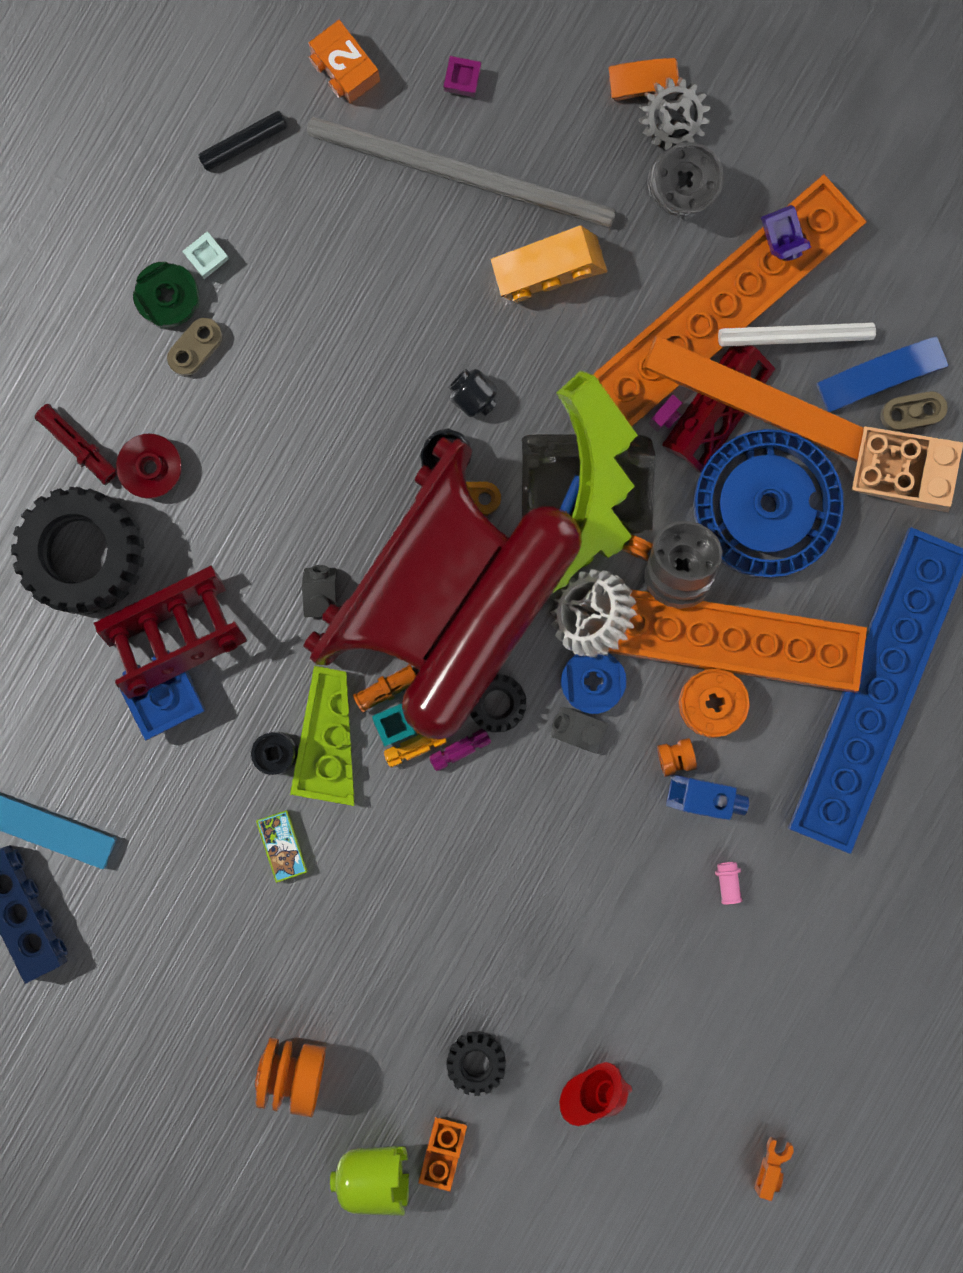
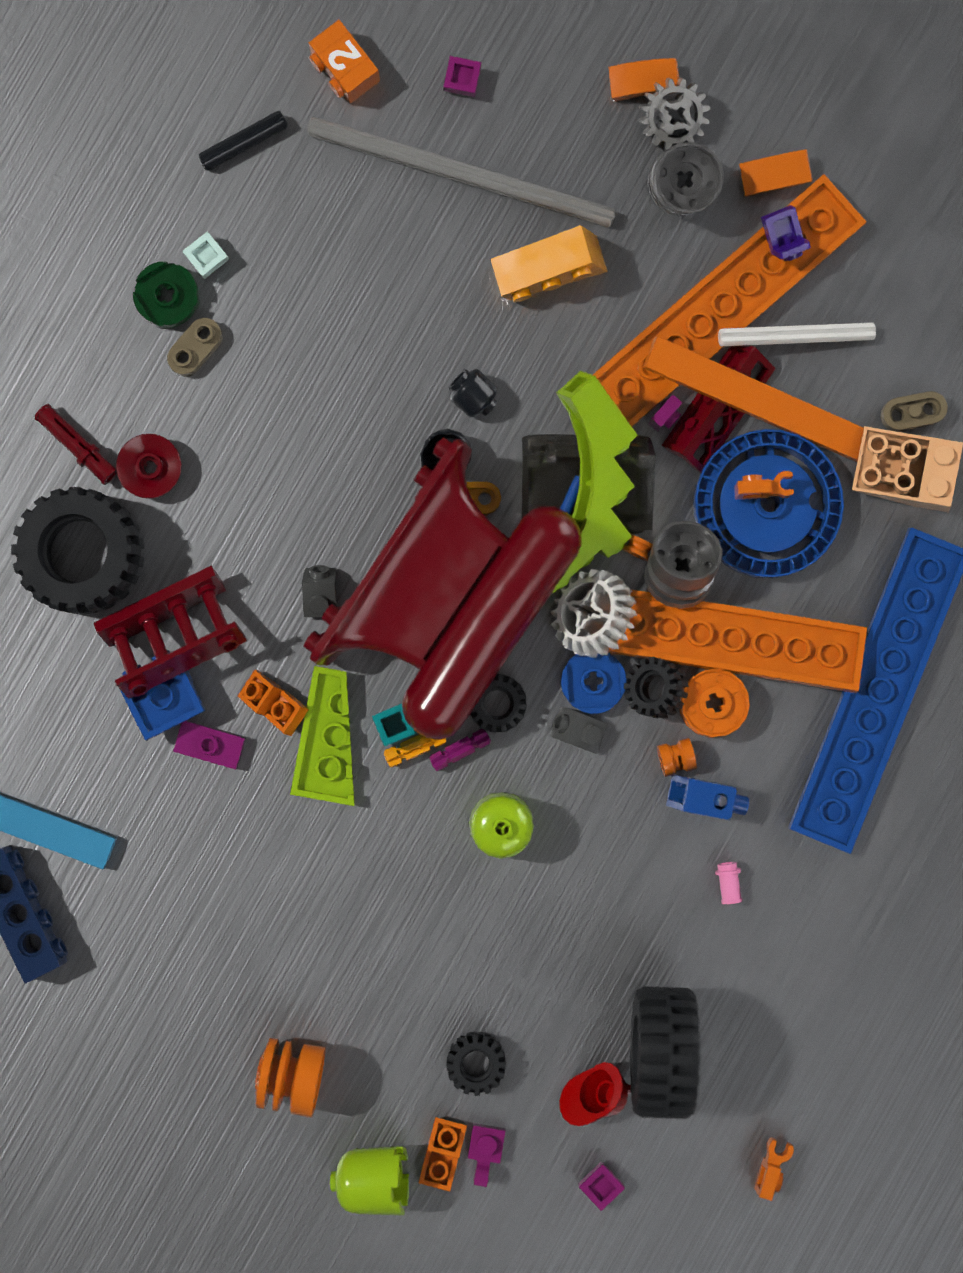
black wheel [251,732,298,775] -> none
tile [256,810,308,883] -> none
orange pin [353,664,416,713] -> none
blue slope [816,336,949,413] -> none
none -> magenta plate [173,721,246,770]
none -> orange slope [238,670,309,736]
none -> magenta plate [468,1123,506,1187]
none -> lime cylinder [469,792,534,859]
none -> magenta plate [578,1161,625,1211]
none -> black tyre [624,657,689,719]
none -> black tyre [630,986,700,1119]
none -> orange plate [734,471,794,500]
none -> orange slope [739,149,813,197]

